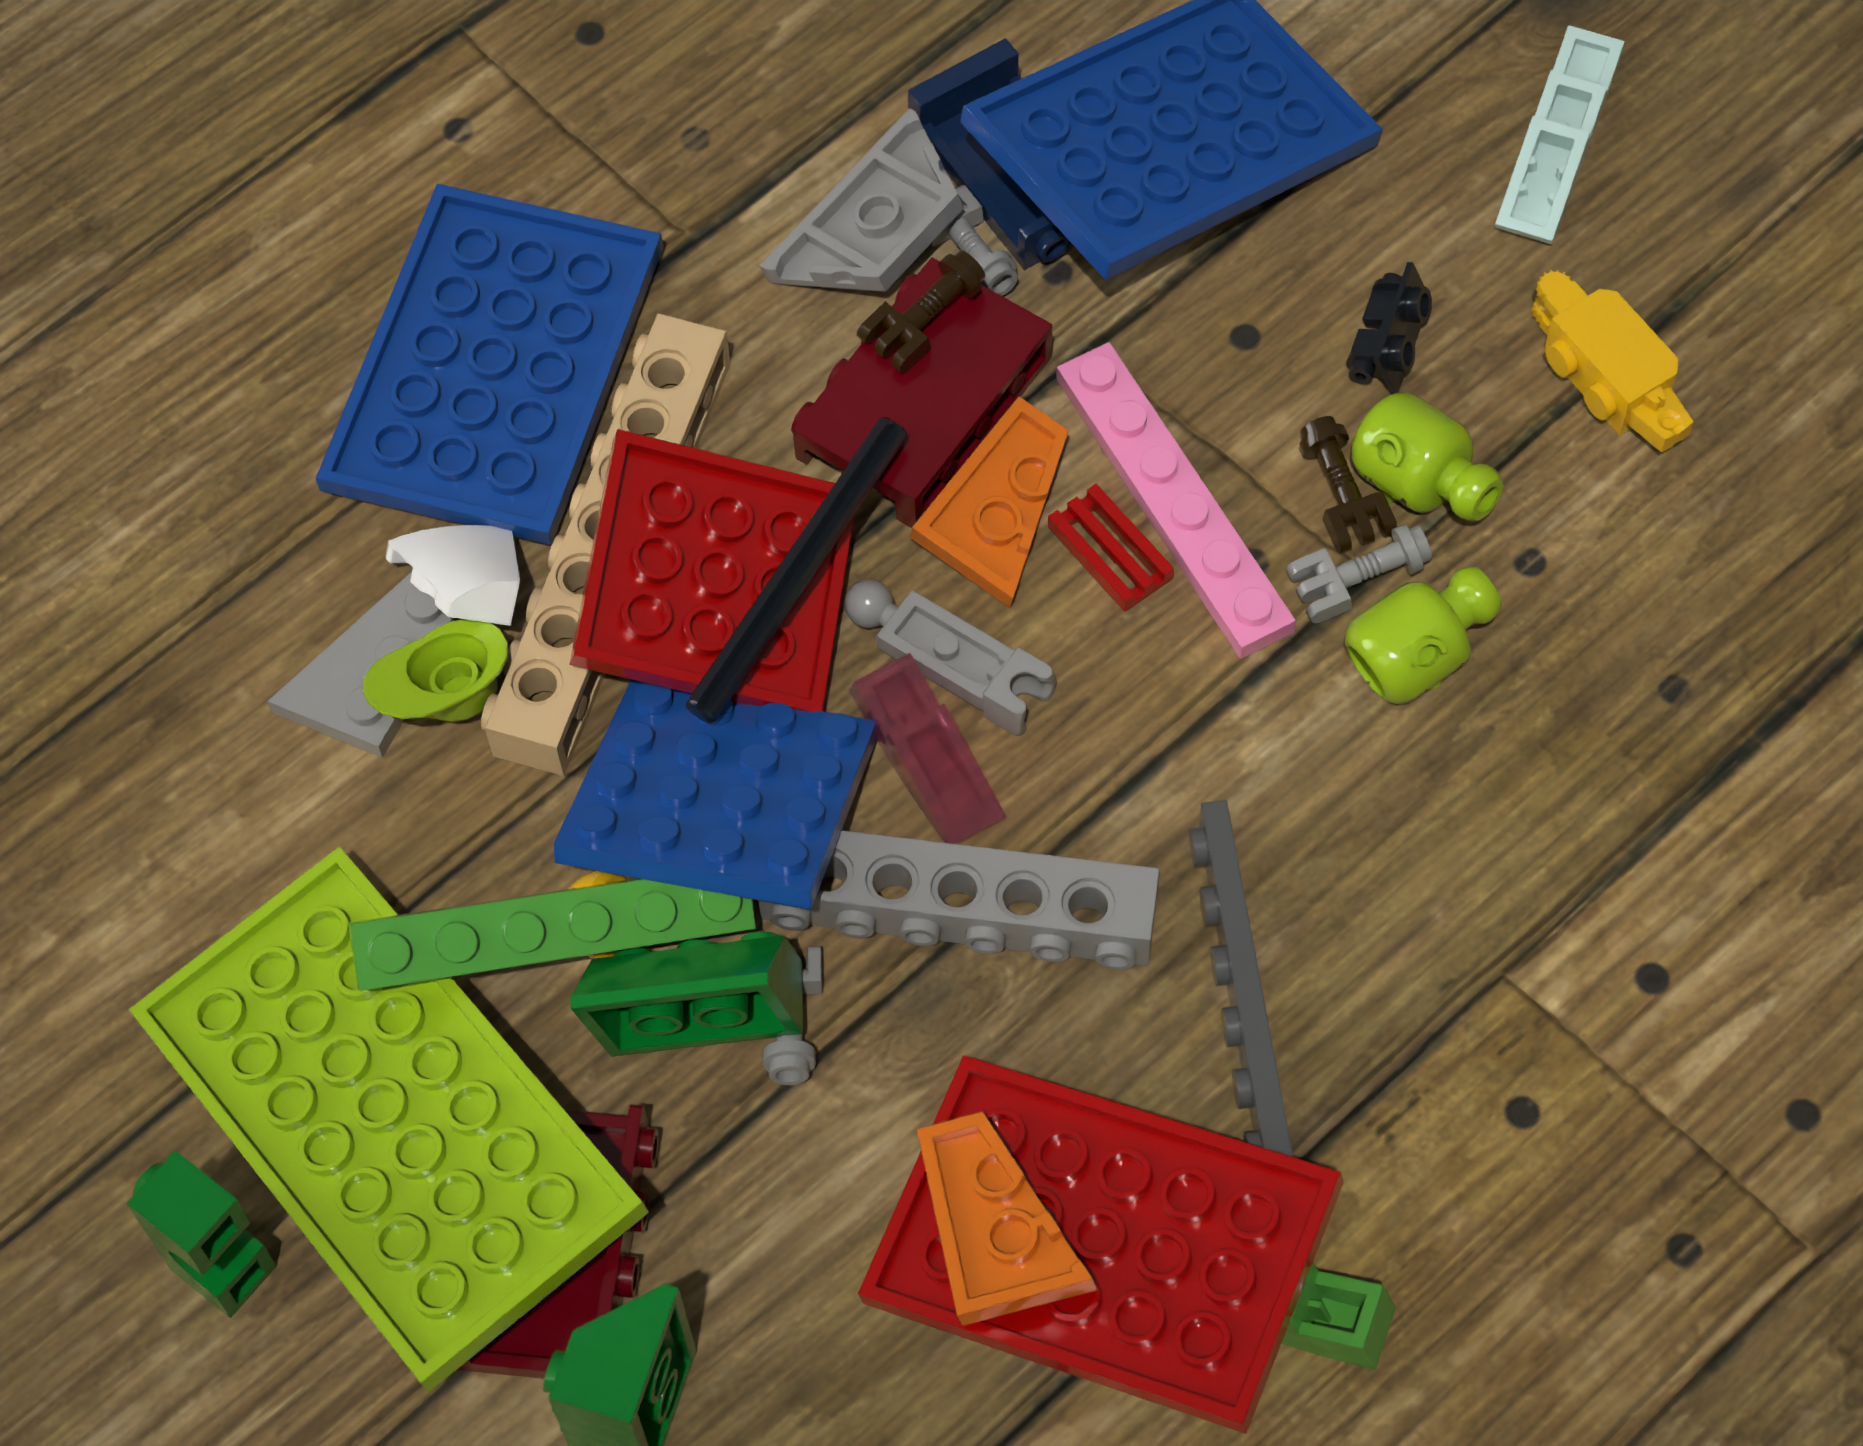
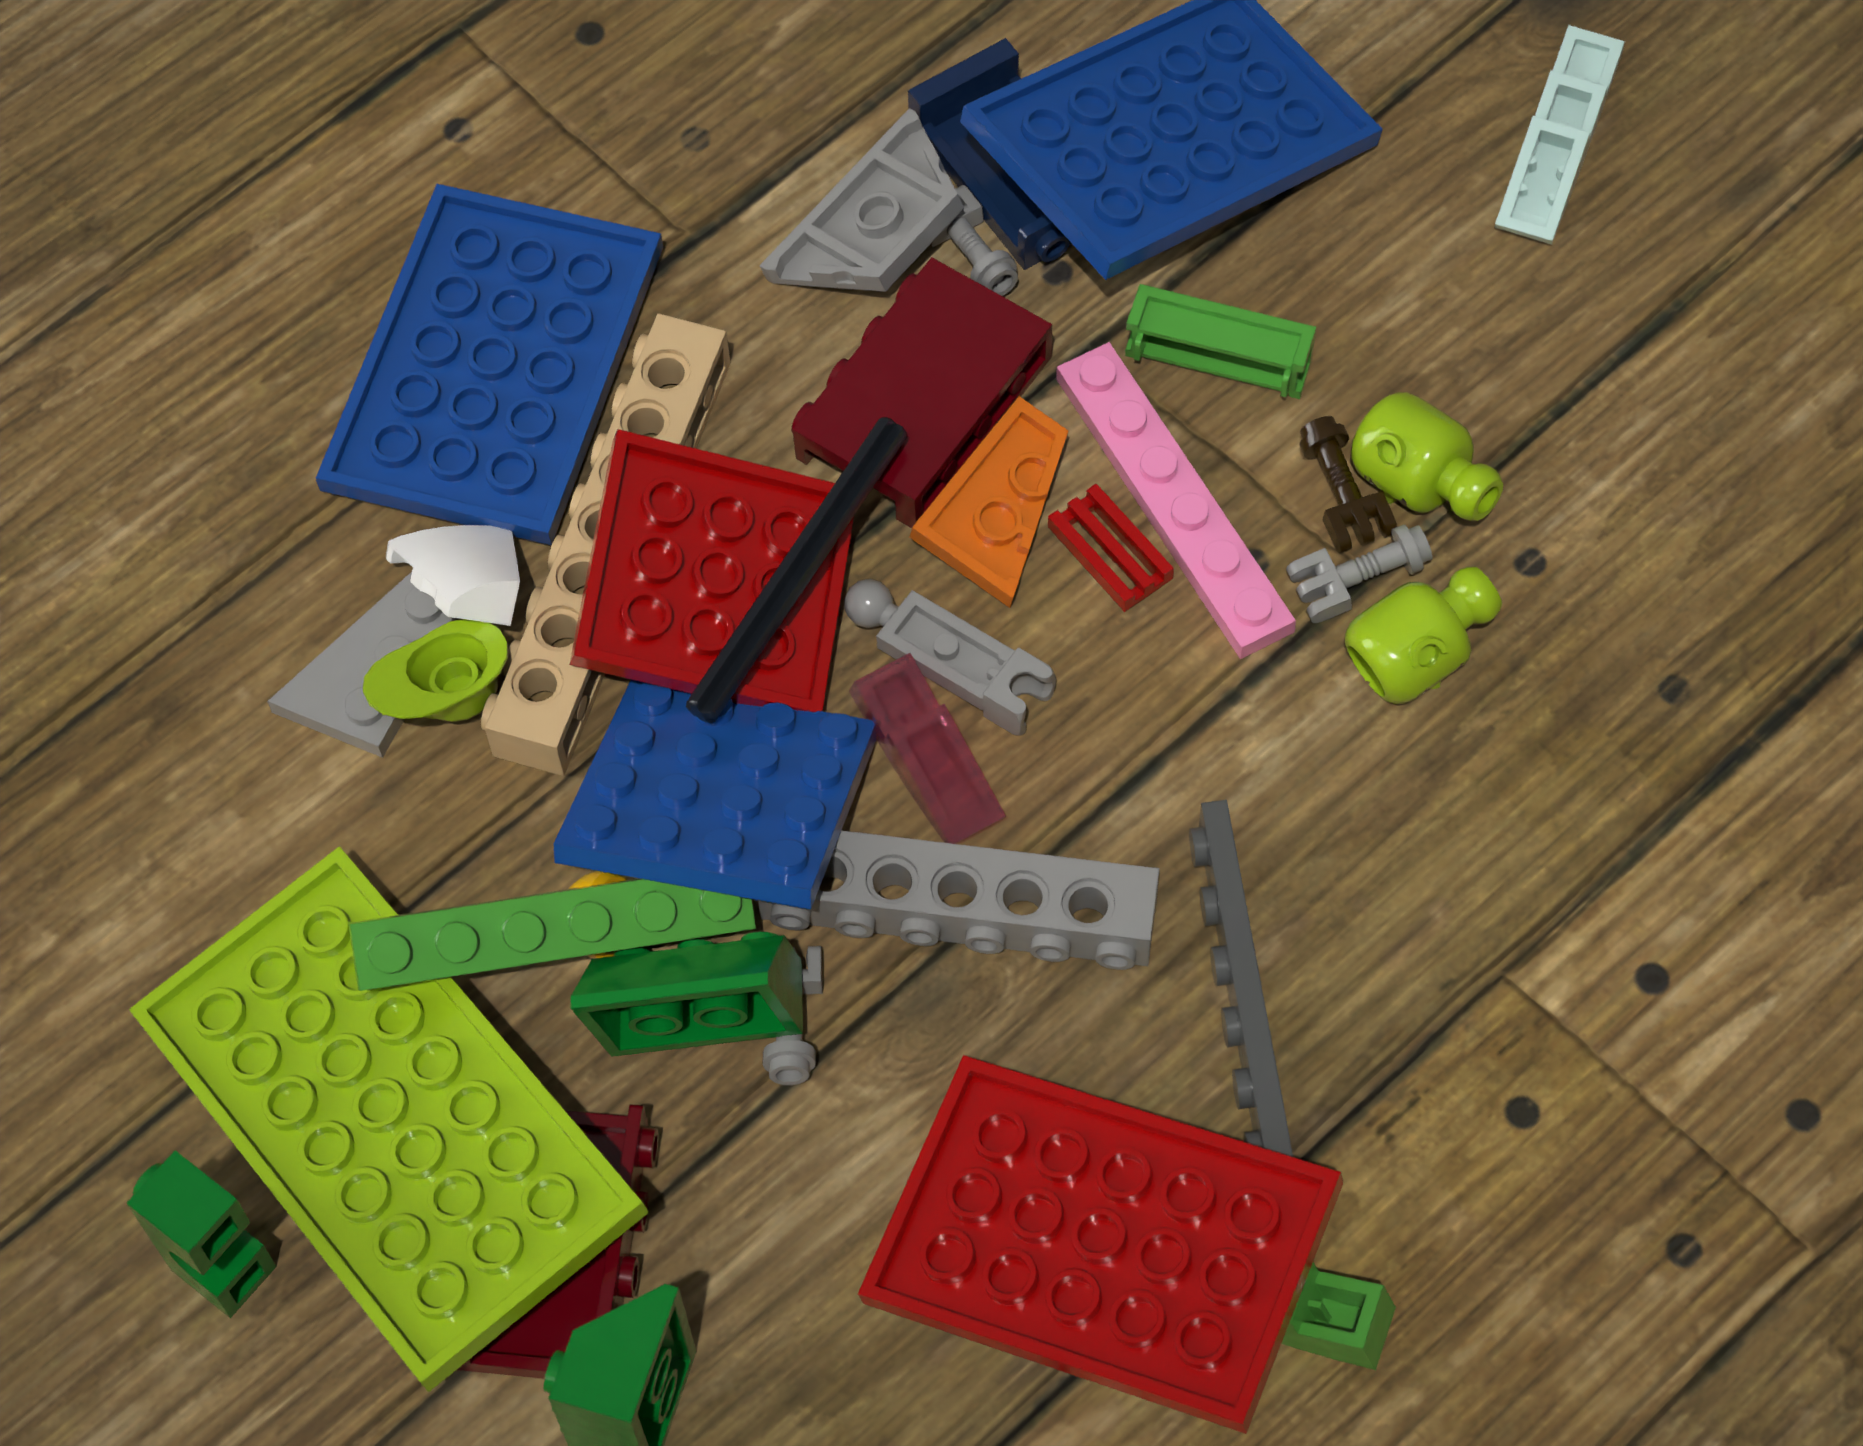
dark brown hinge [857,250,986,373] -> none
orange wing [917,1111,1097,1326] -> none
black hinge [1346,262,1432,395] -> none
yellow hinge [1531,270,1694,452] -> none
none -> bright green container [1125,284,1316,399]

